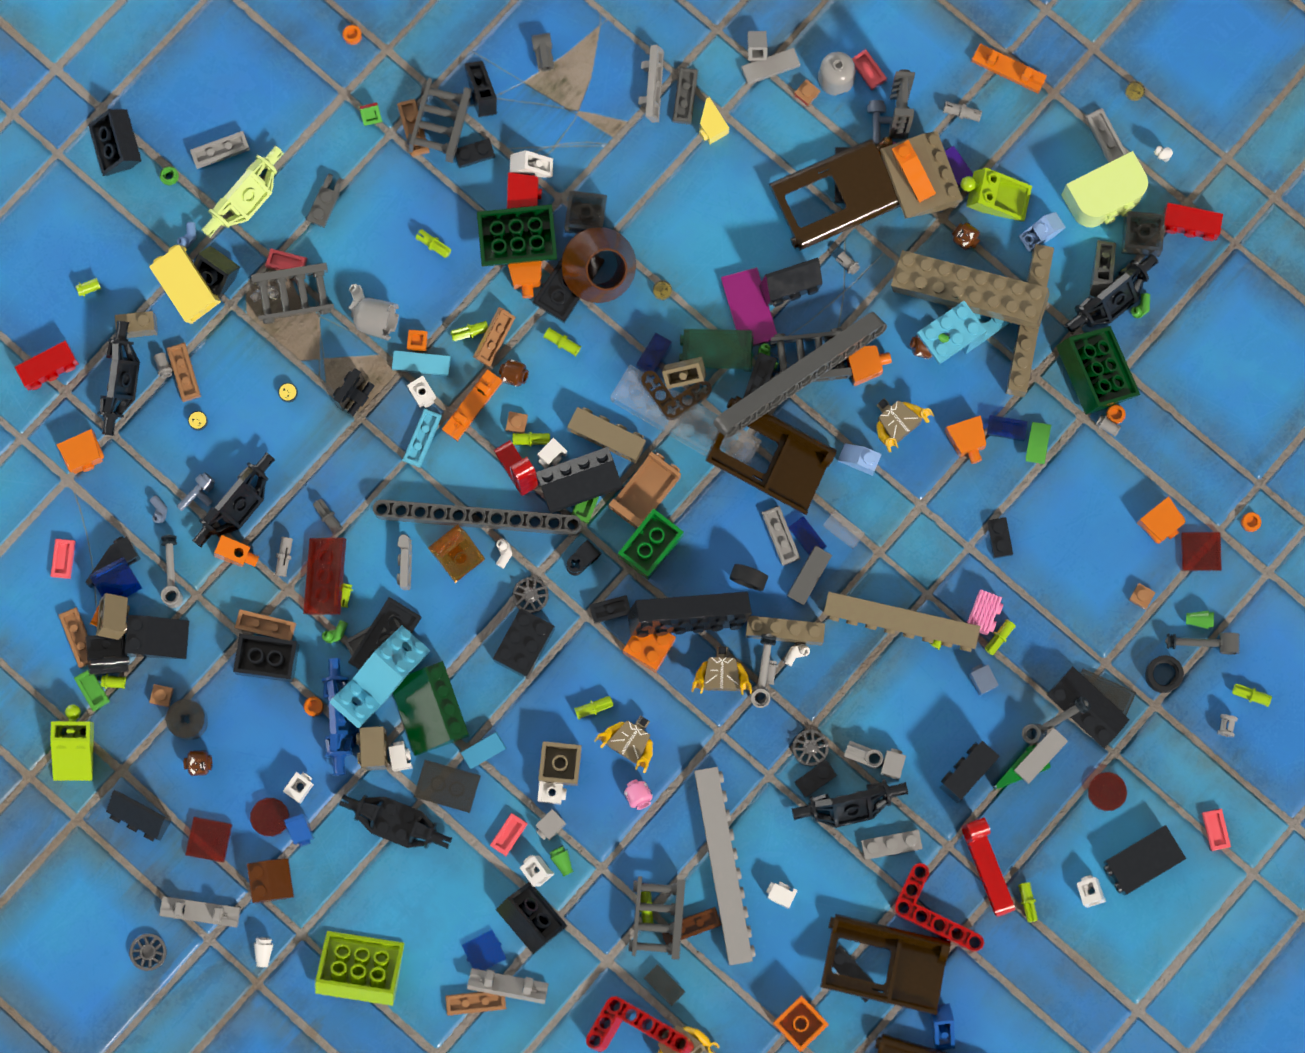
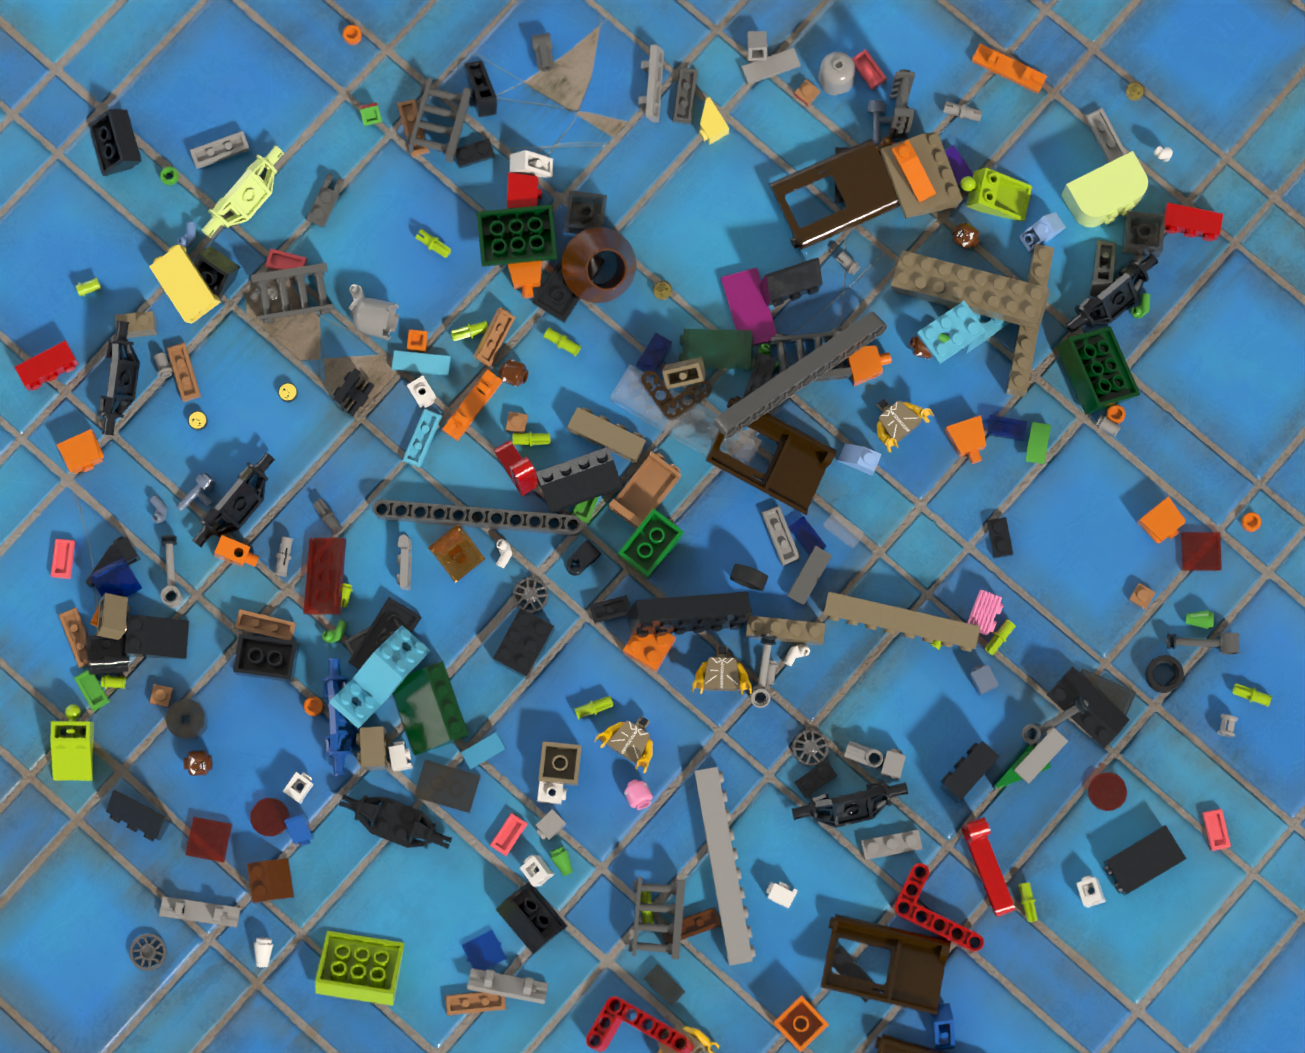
white brick [537,438,568,469] -> none

